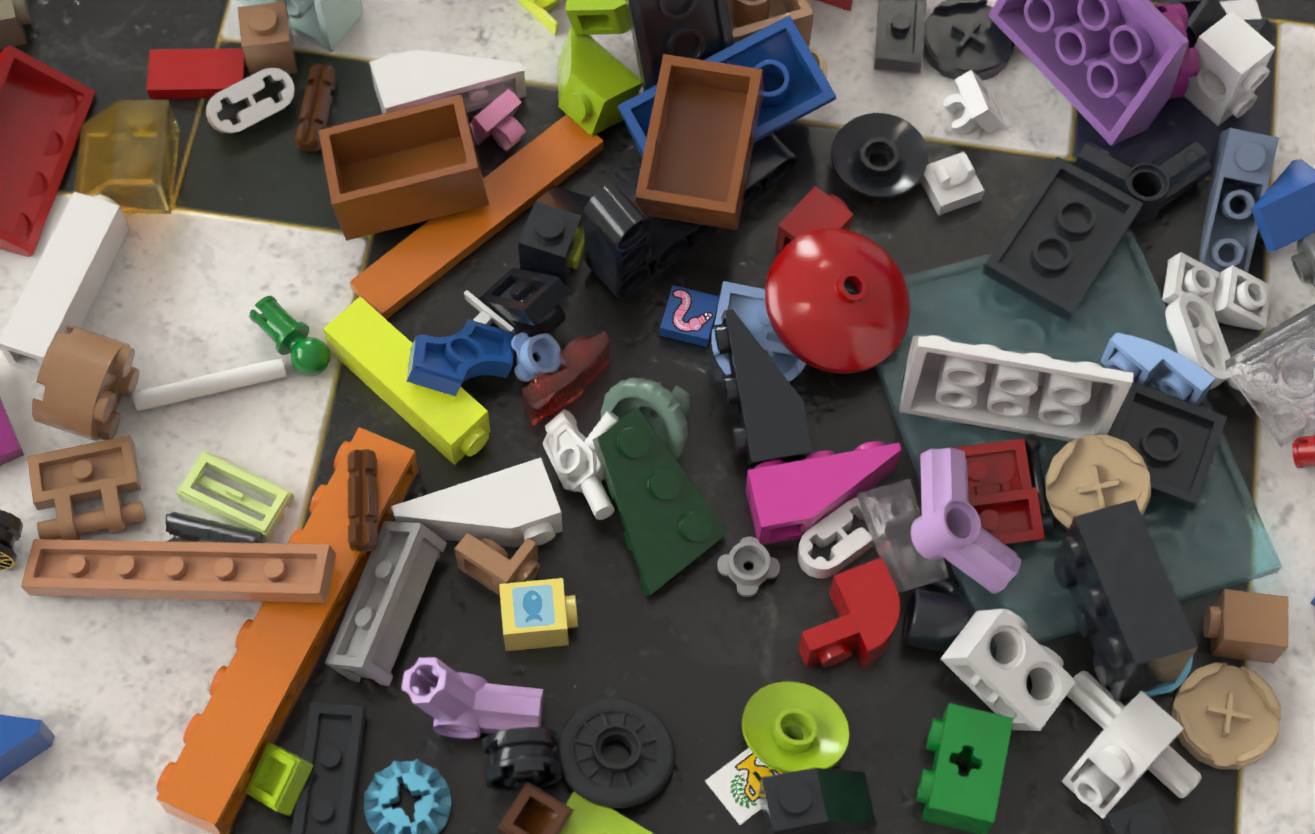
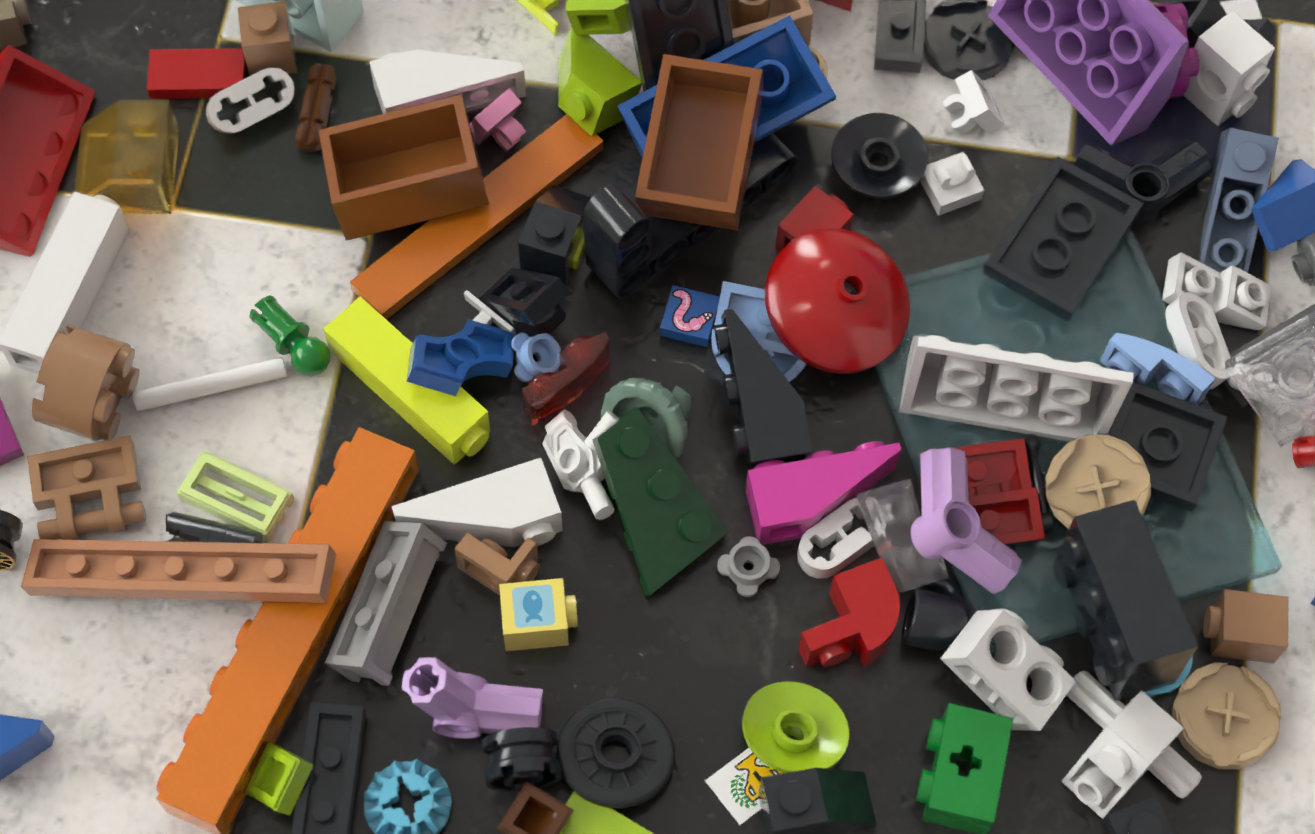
reddish brown axle [348,449,378,552] -> none

